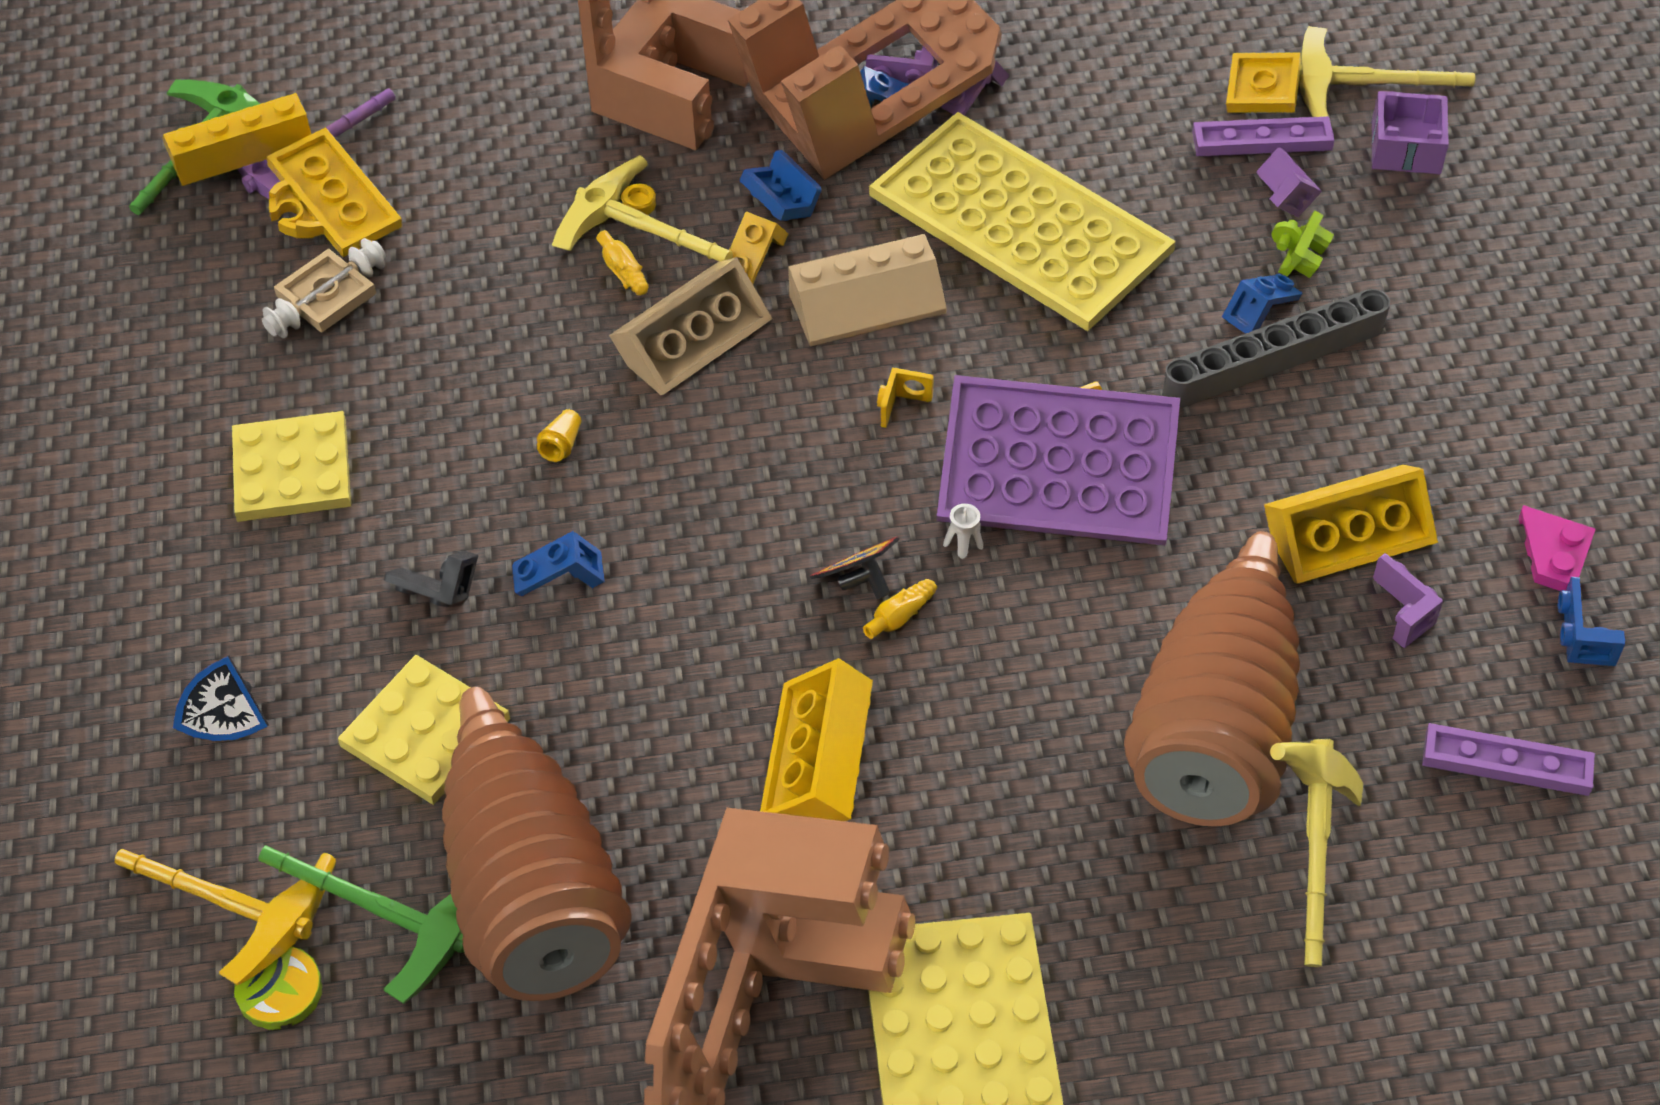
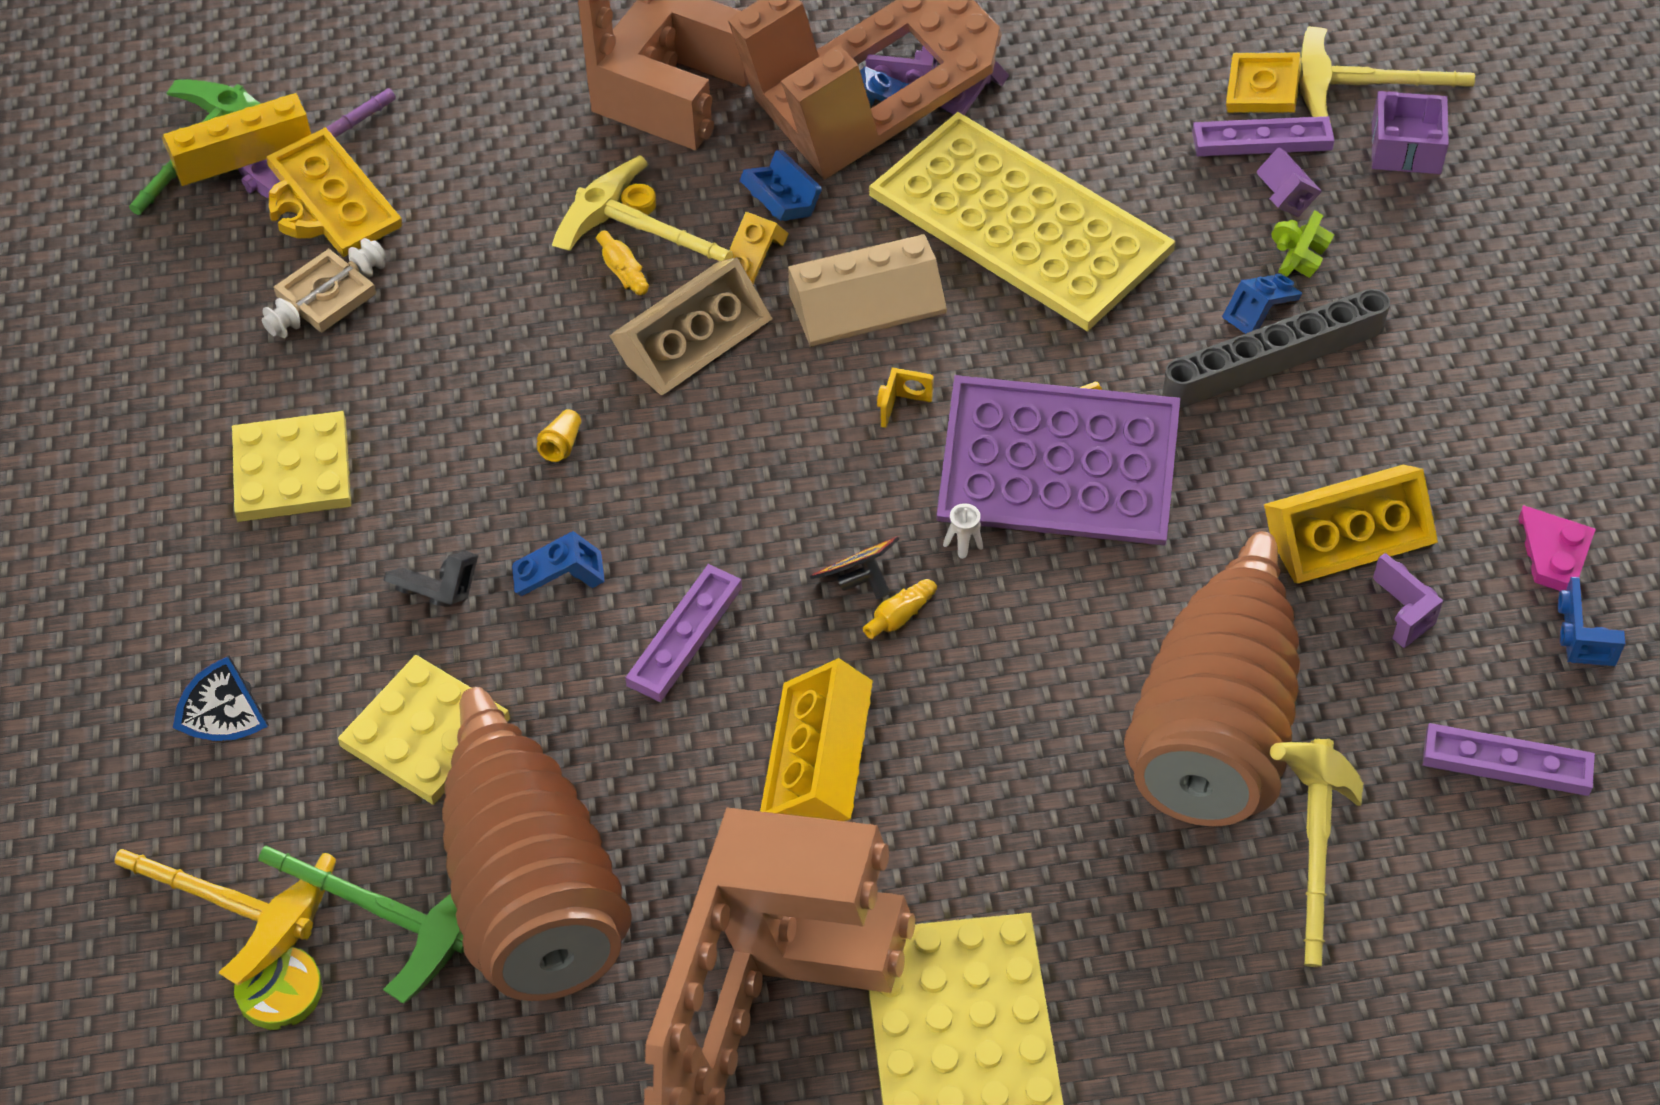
none -> medium lavender plate [625,564,742,702]

